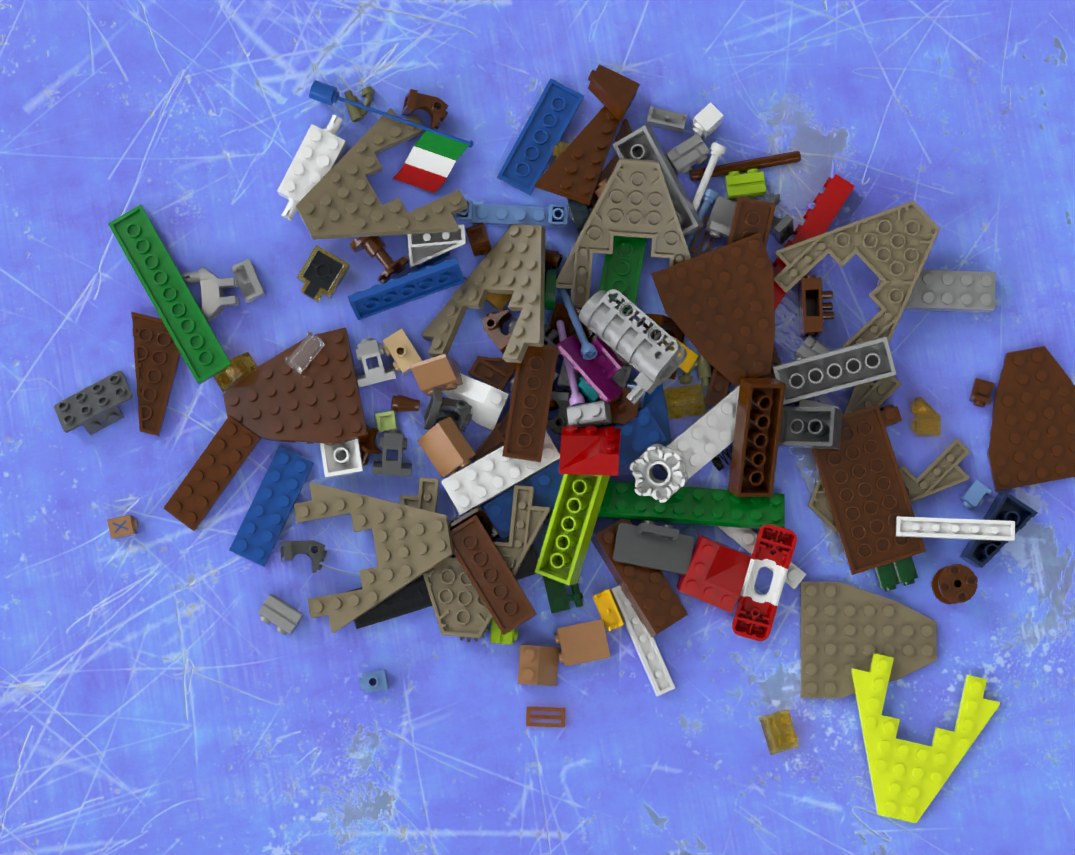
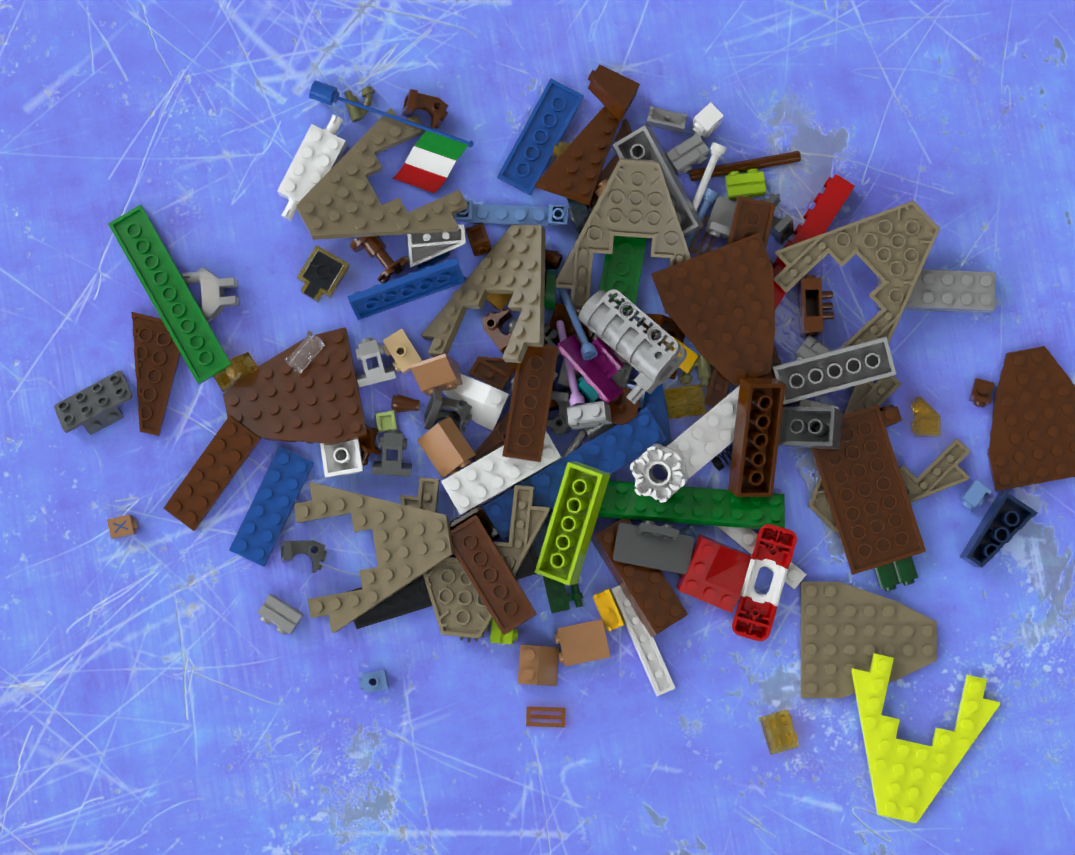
light grey hinge [232,258,266,304] -> none
red slope [559,425,621,476] -> none
white plate [896,516,1015,541] -> none
reddish brown piece [931,564,978,604] -> none

